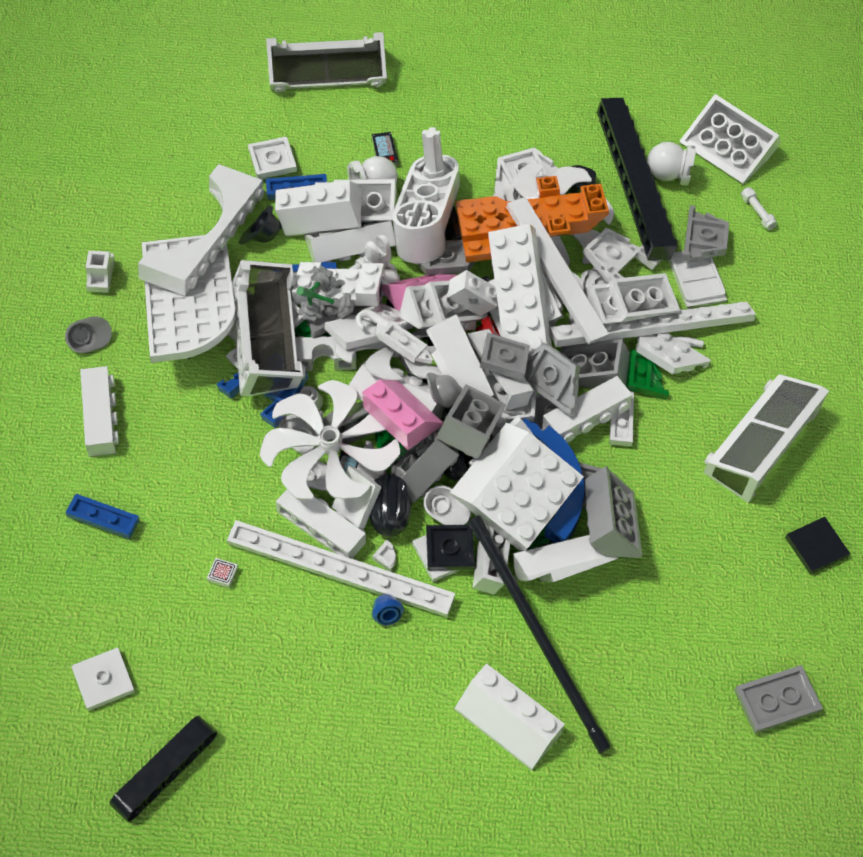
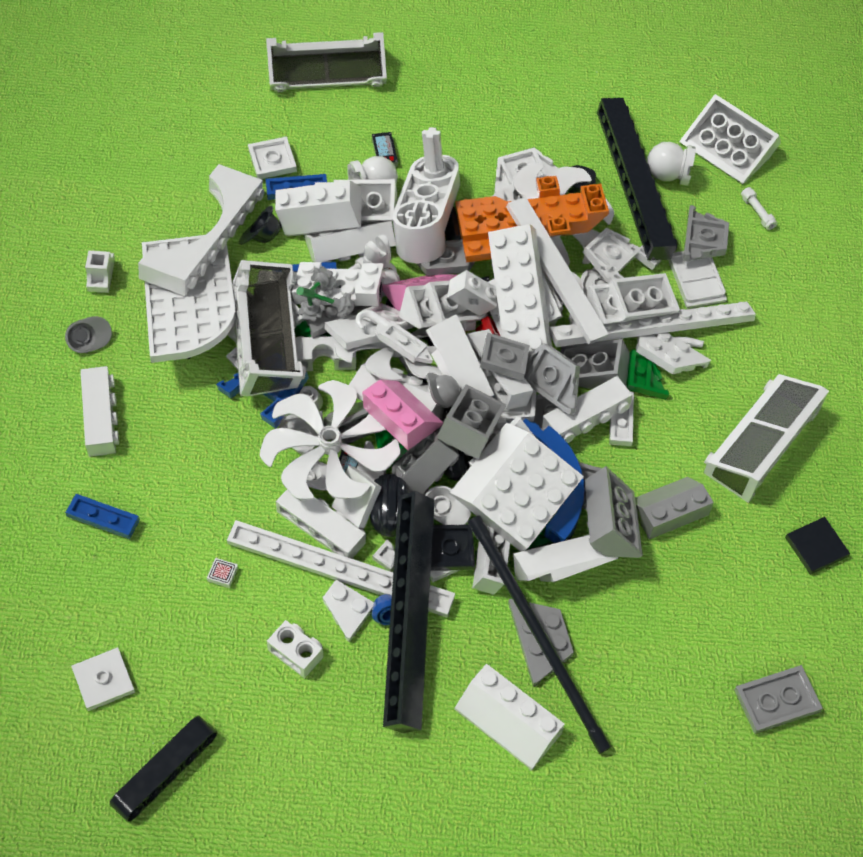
none -> white brick [267,620,323,679]
none -> white wing [323,580,374,642]
none -> black brick [383,491,435,733]
none -> light grey wing [508,599,574,687]
none -> light grey slope [635,477,714,540]

